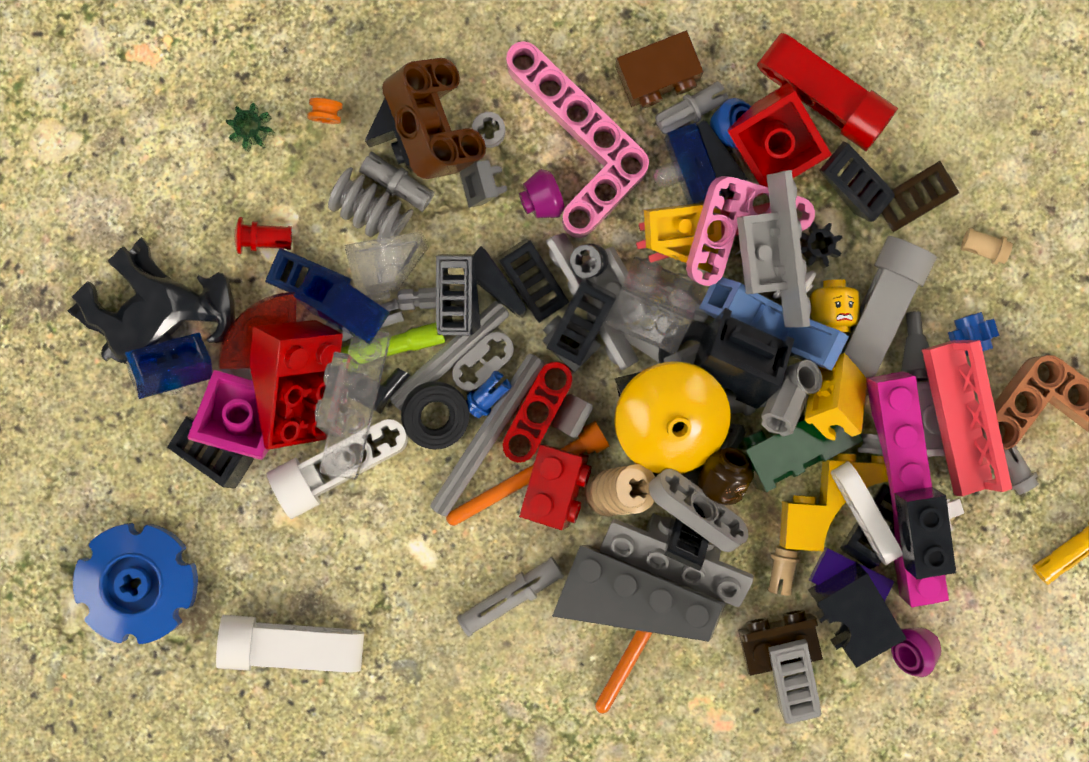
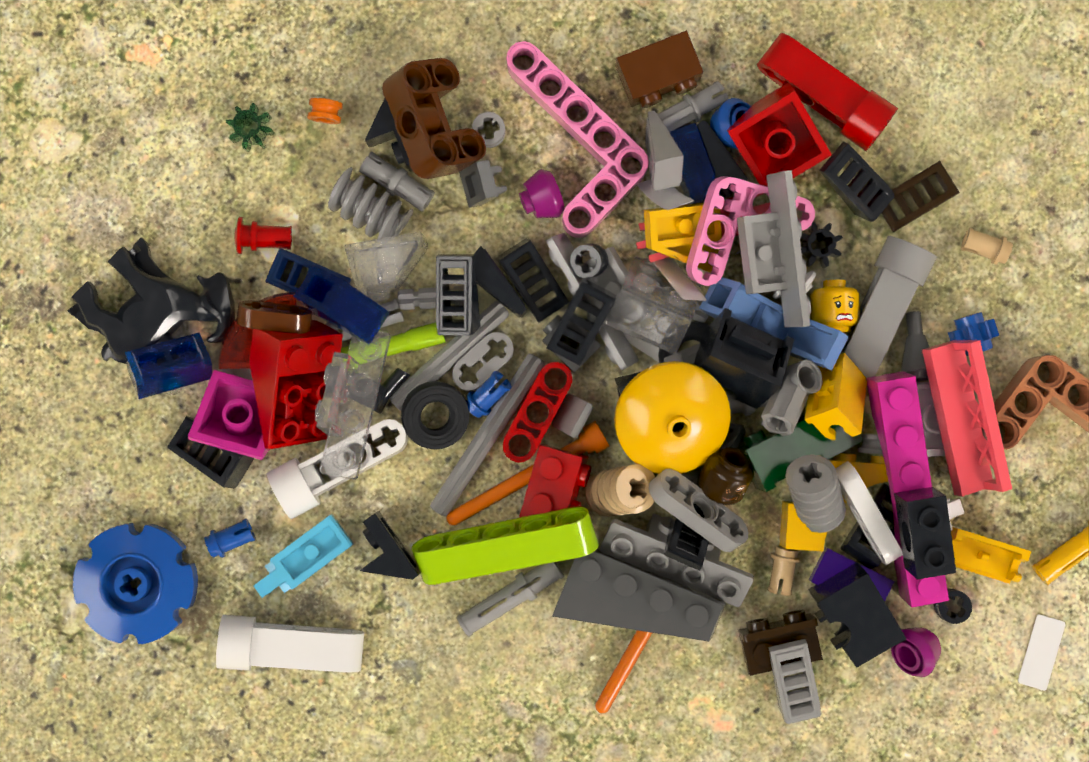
light grey pin [1004,445,1039,495] -> none
none -> blue pin [204,518,256,558]
none -> reddish brown beam [236,300,312,334]
none -> medium azure hinge [254,514,354,598]
none -> black slope [360,511,420,580]
none -> lime beam [411,507,599,585]
none -> white sticker [638,179,694,210]
none -> light grey slope [645,111,684,191]
none -> white sticker [653,259,706,301]
none -> light grey piece [785,454,846,533]
none -> black bush [934,588,972,624]
none -> yellow hinge [951,527,1031,584]
none -> white sticker [1018,614,1065,691]

